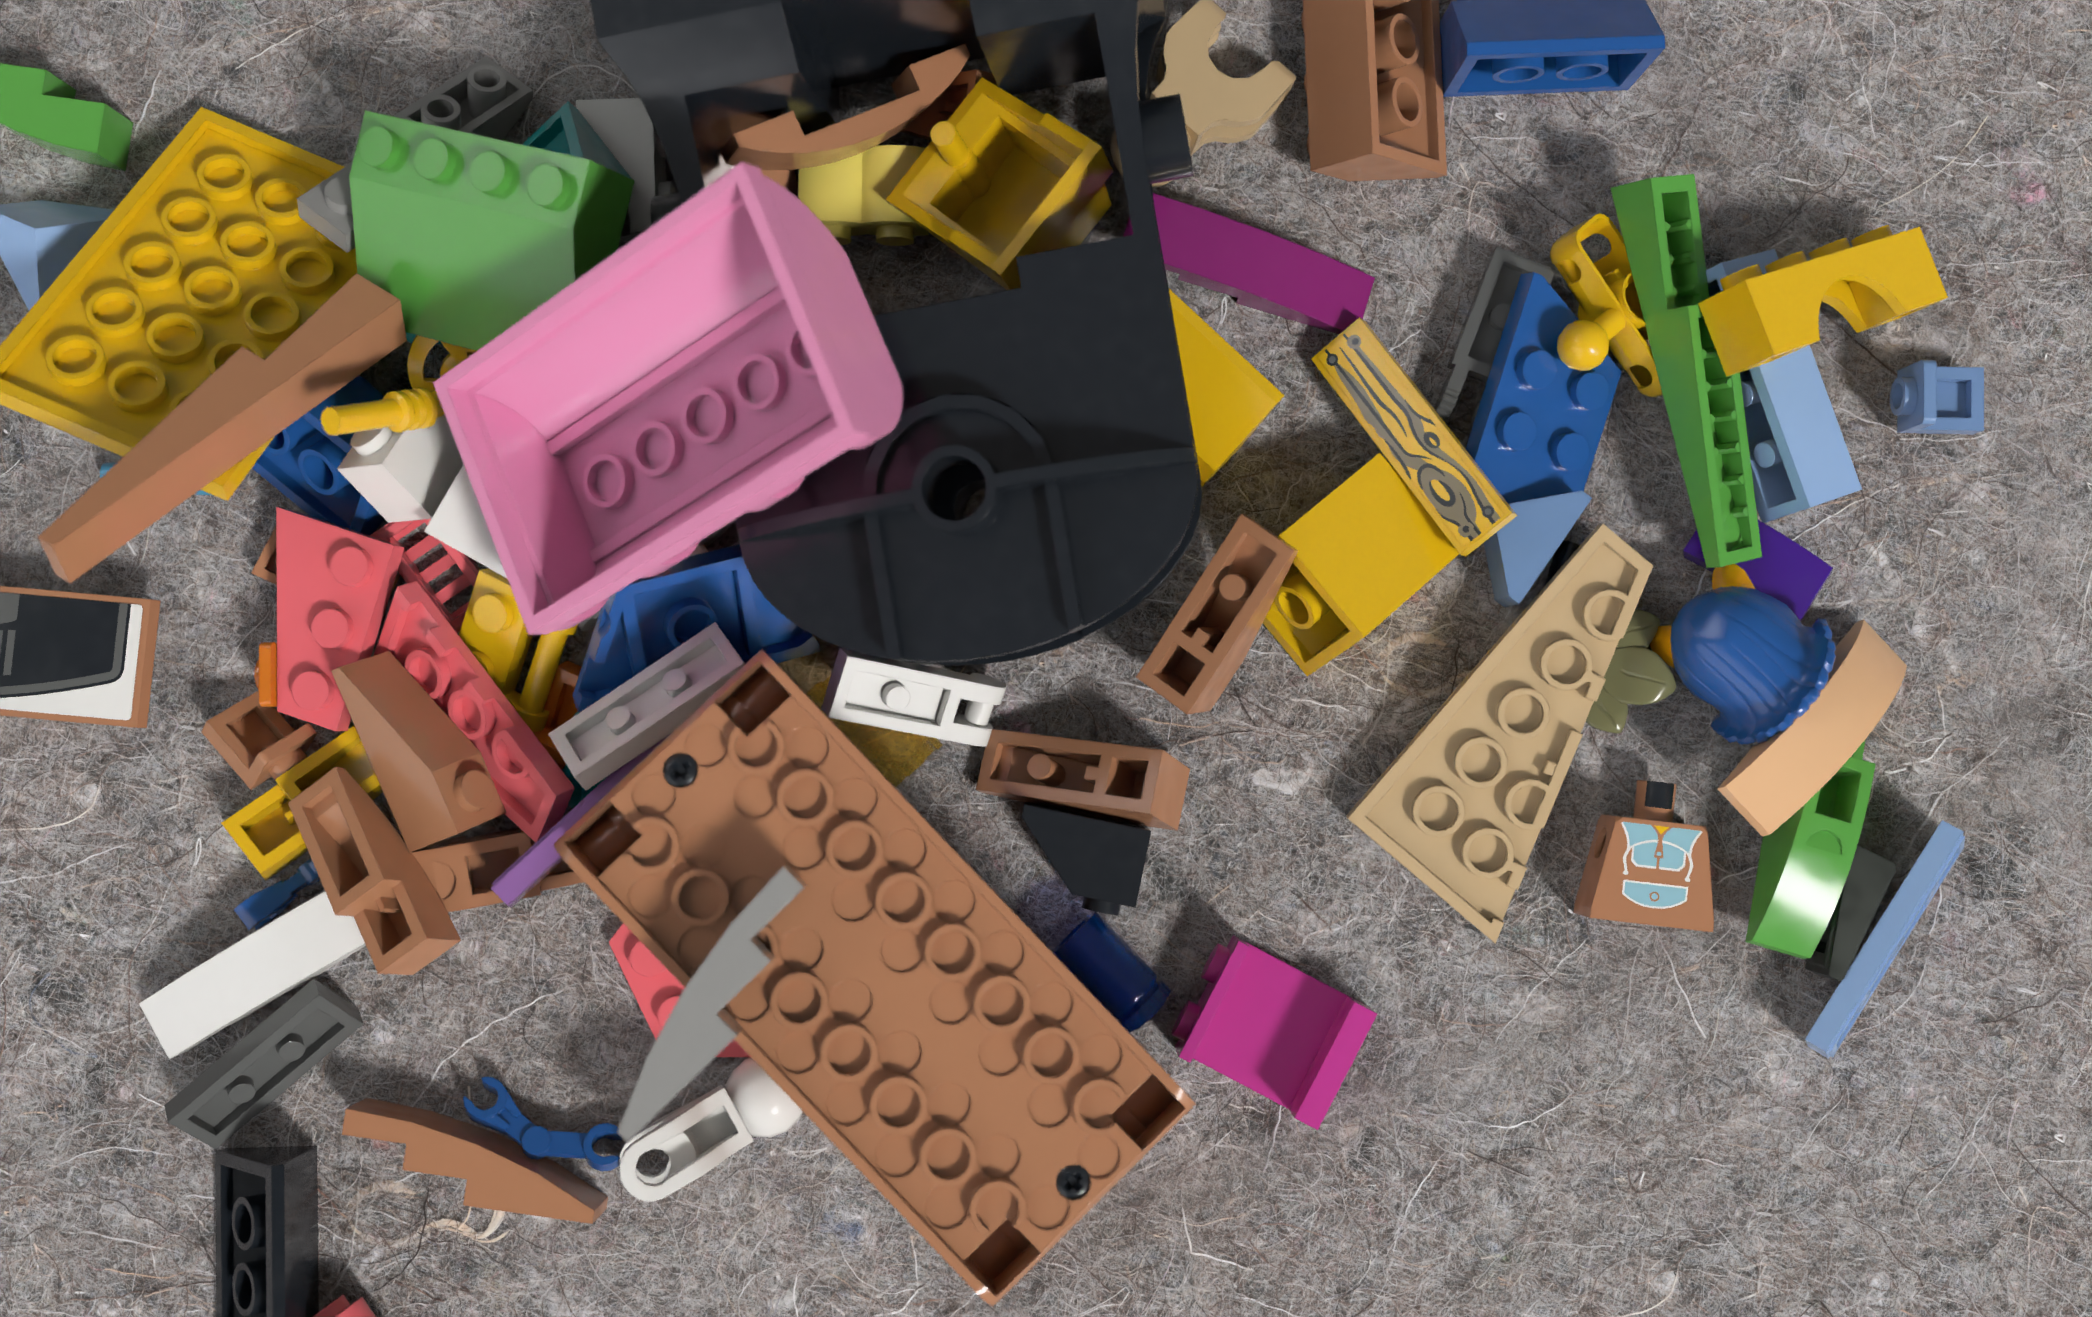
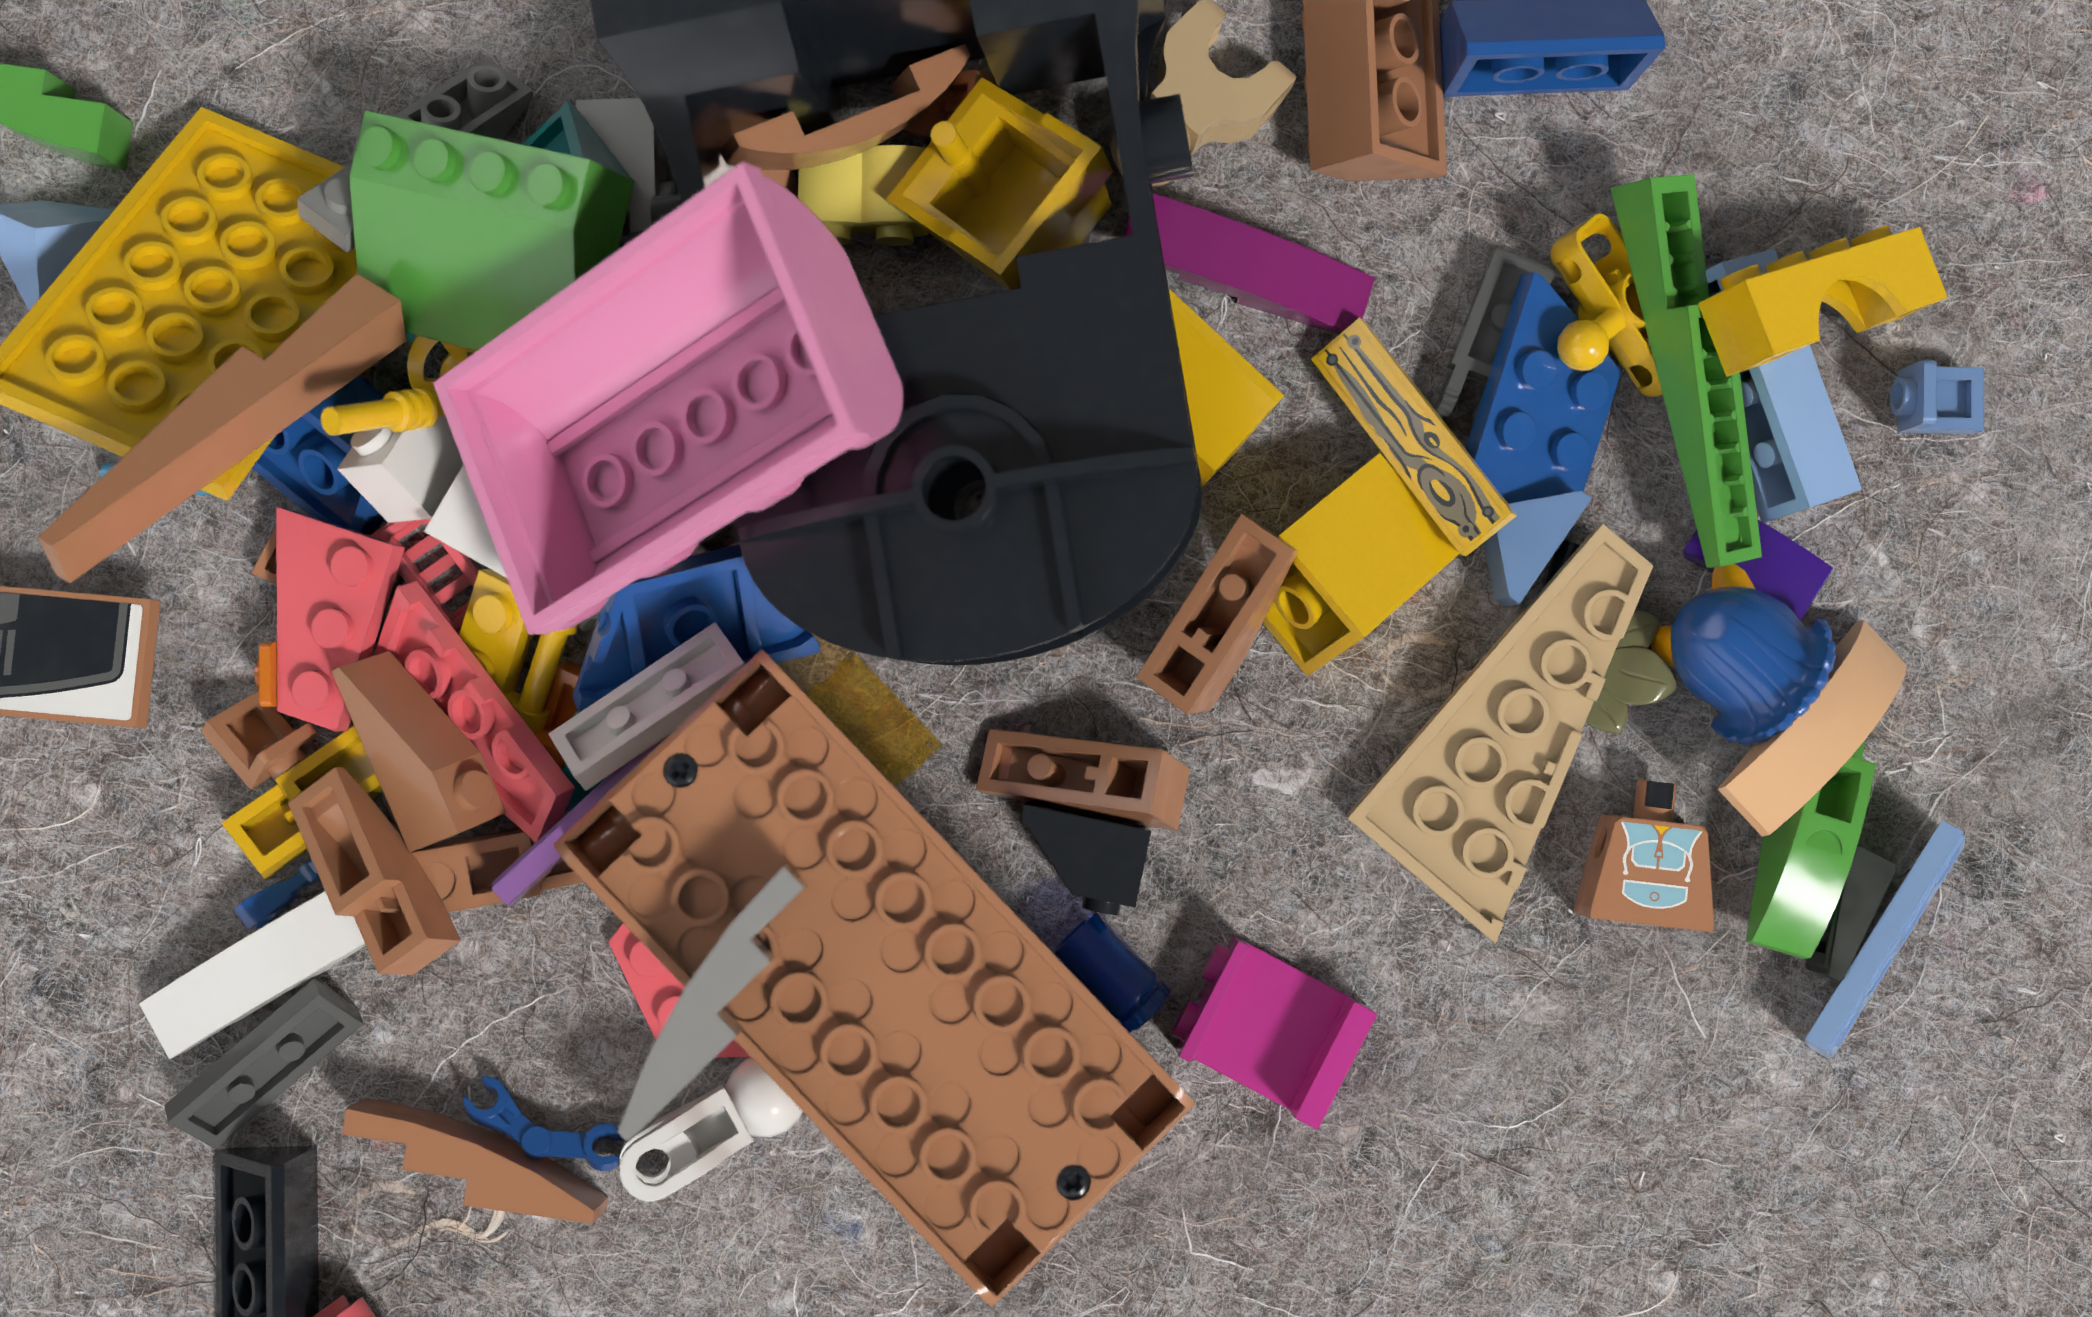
white plate [821,648,1007,747] -> none

